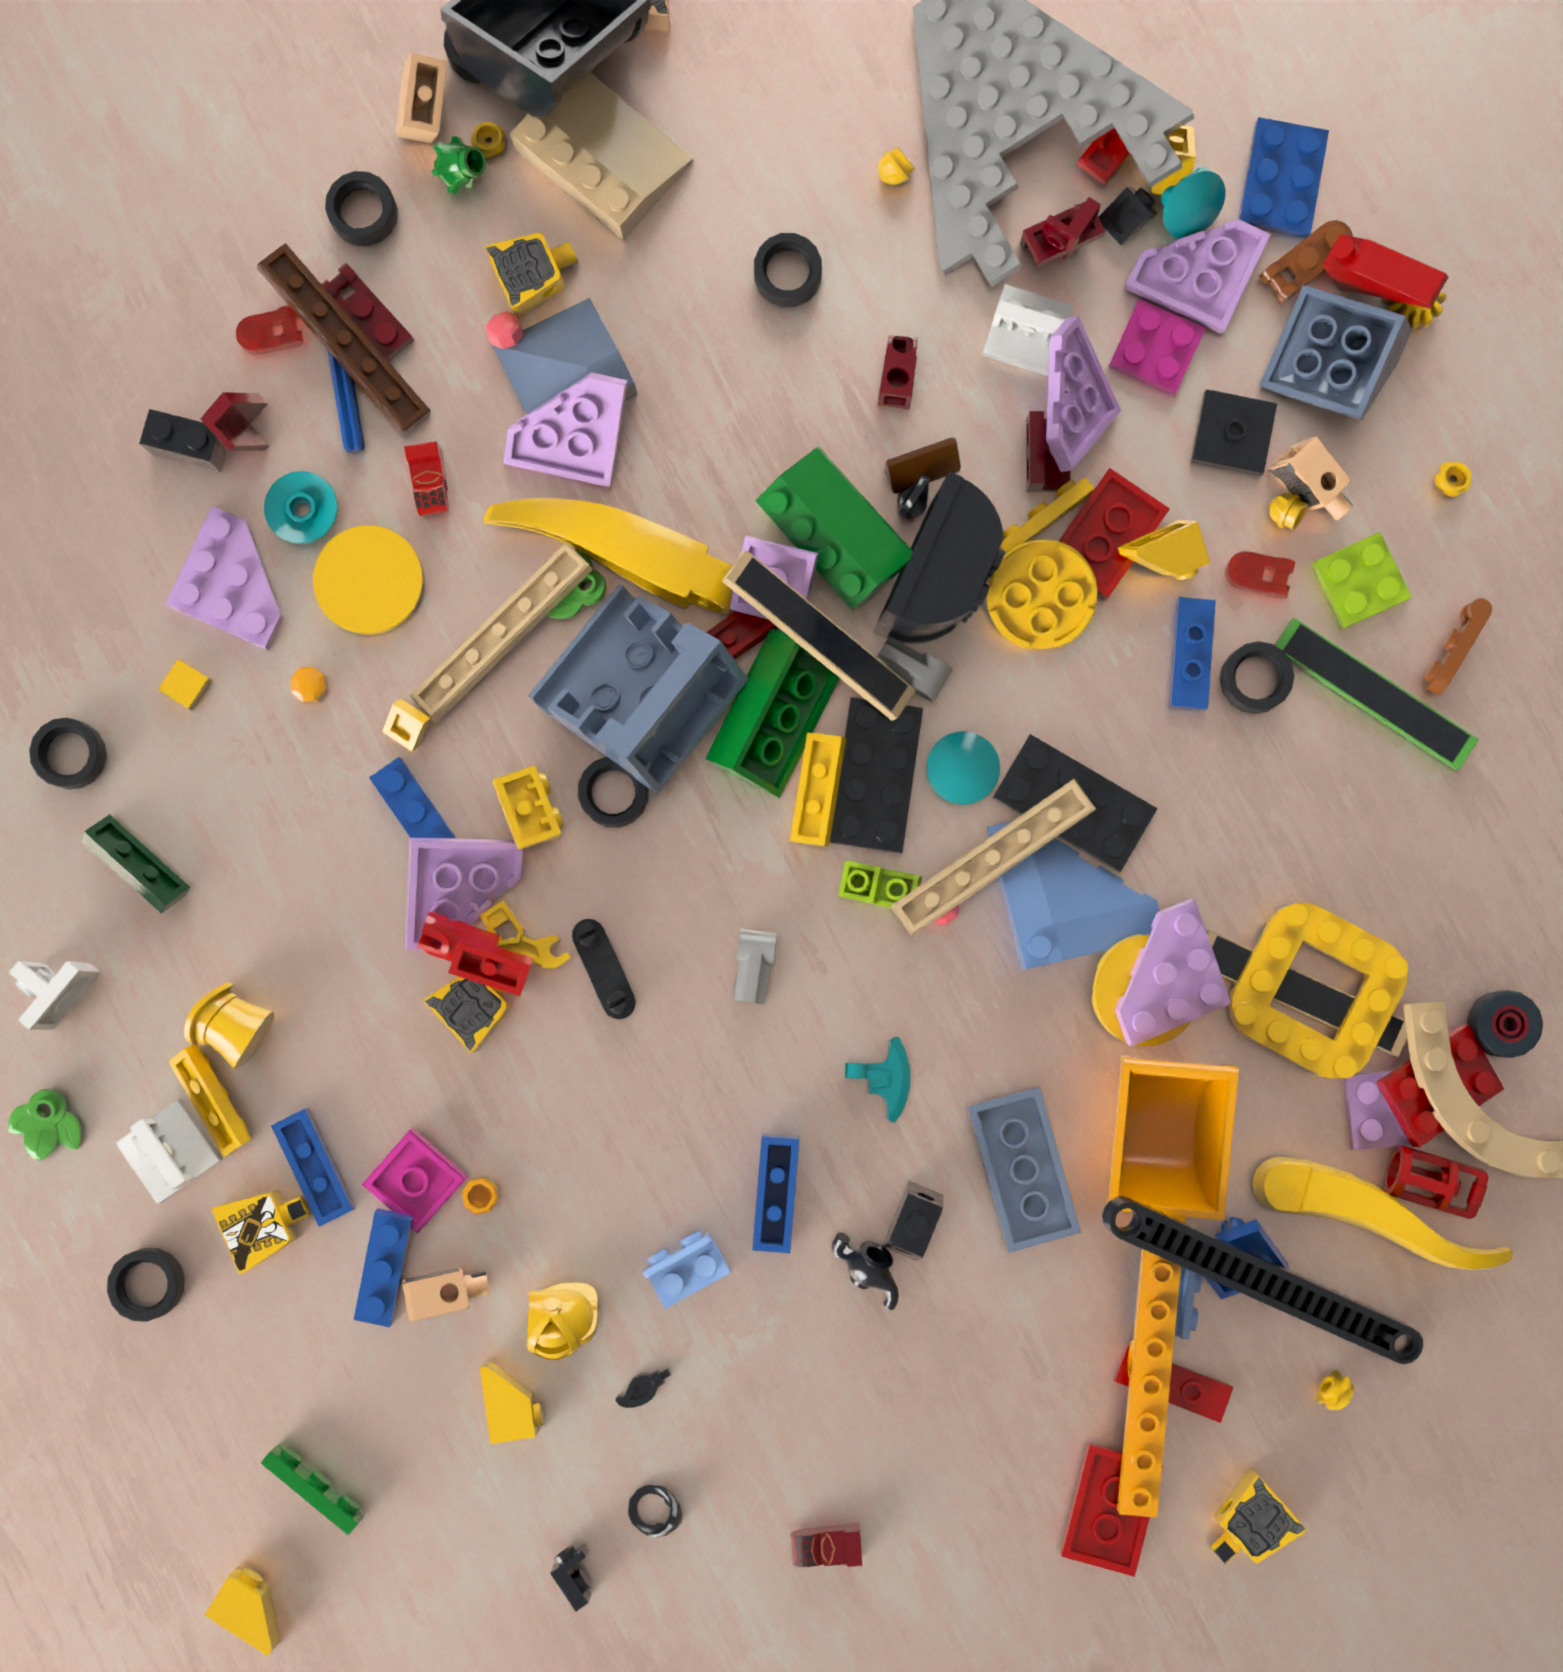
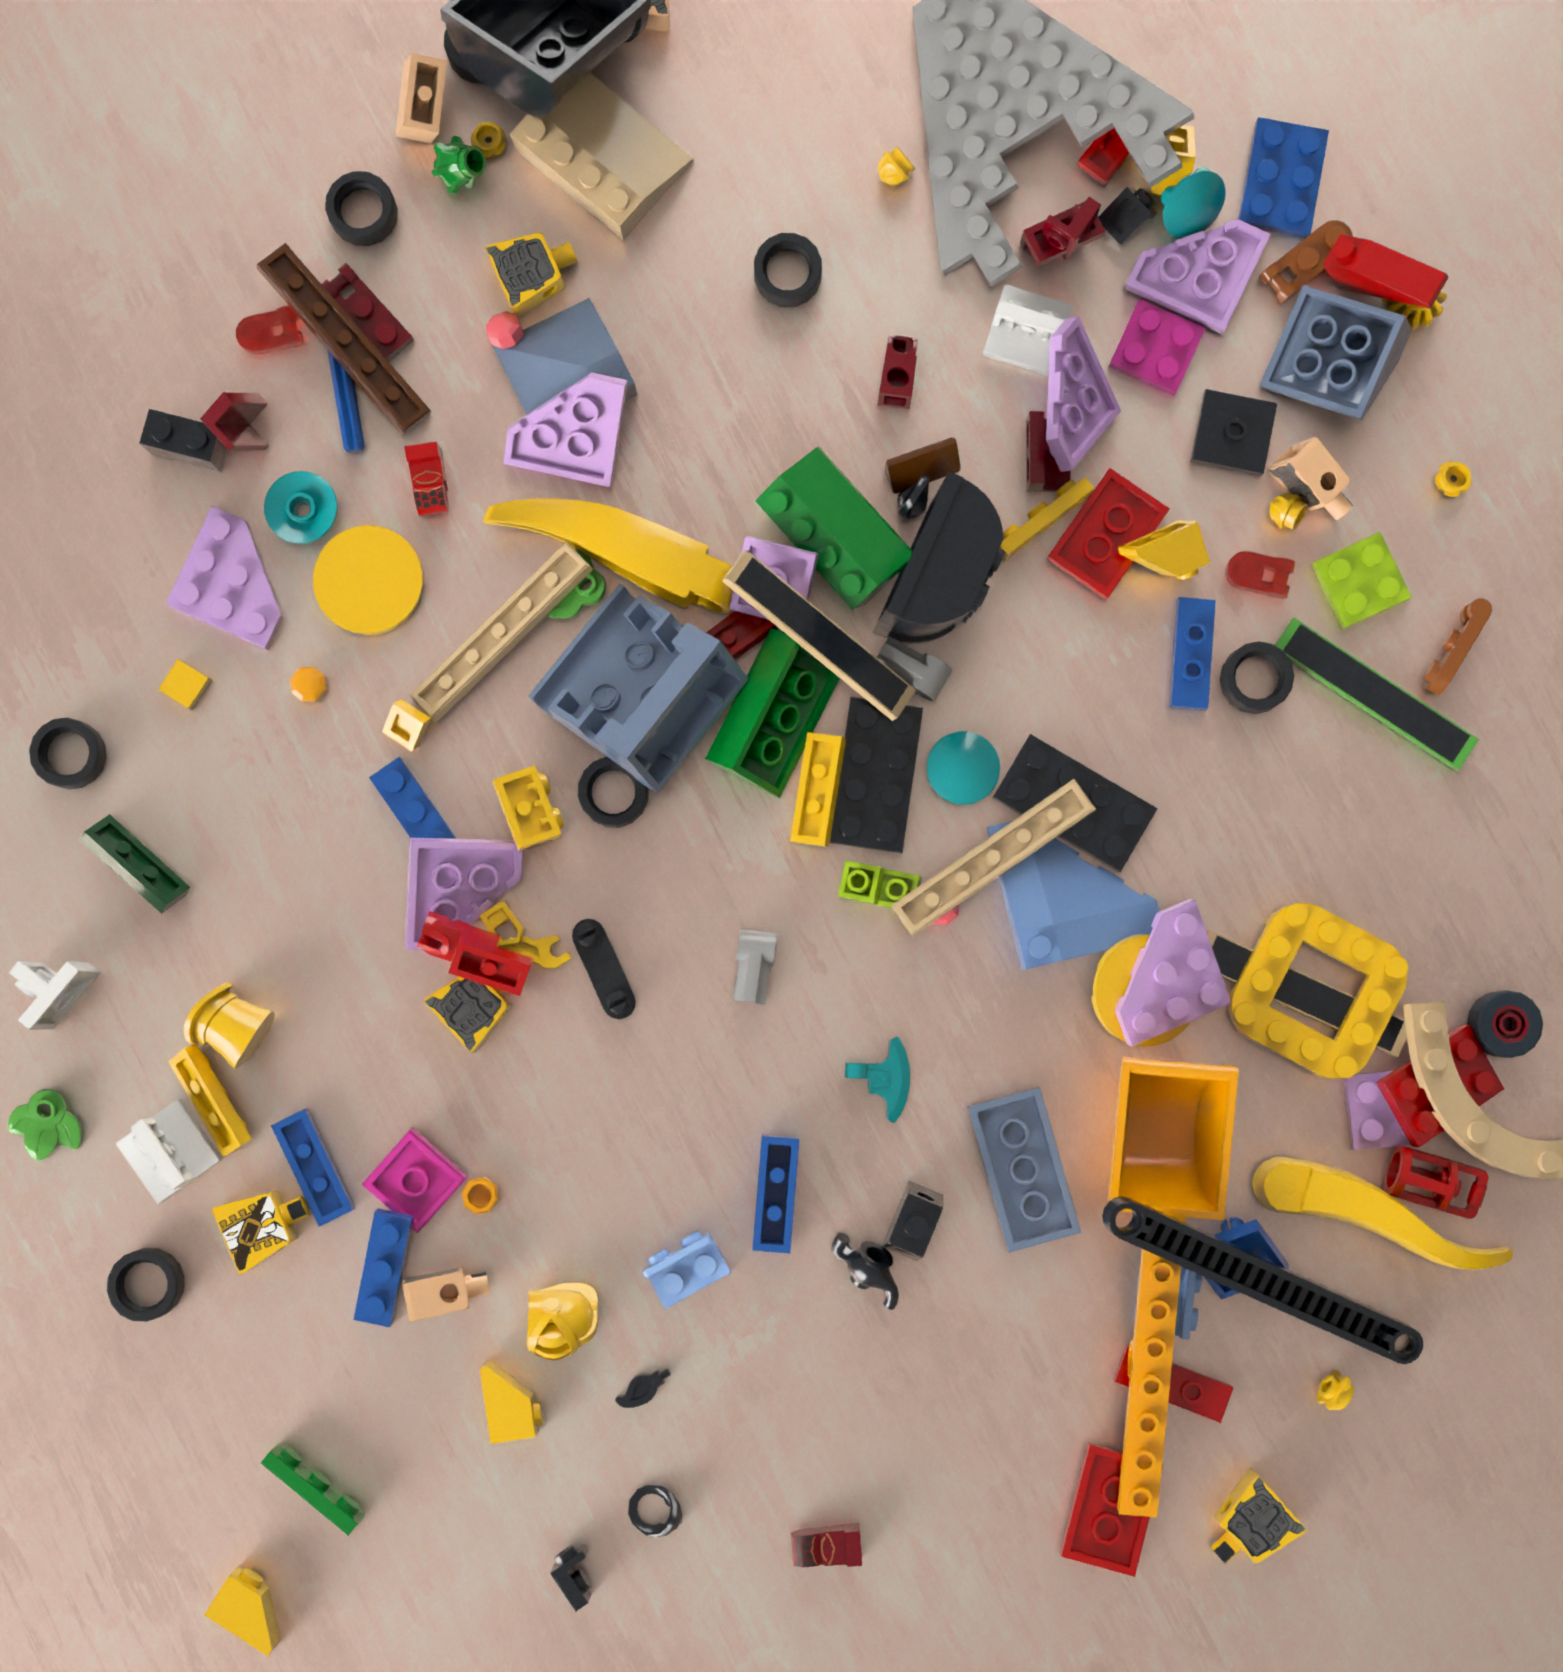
yellow tile [986,539,1097,649] -> none

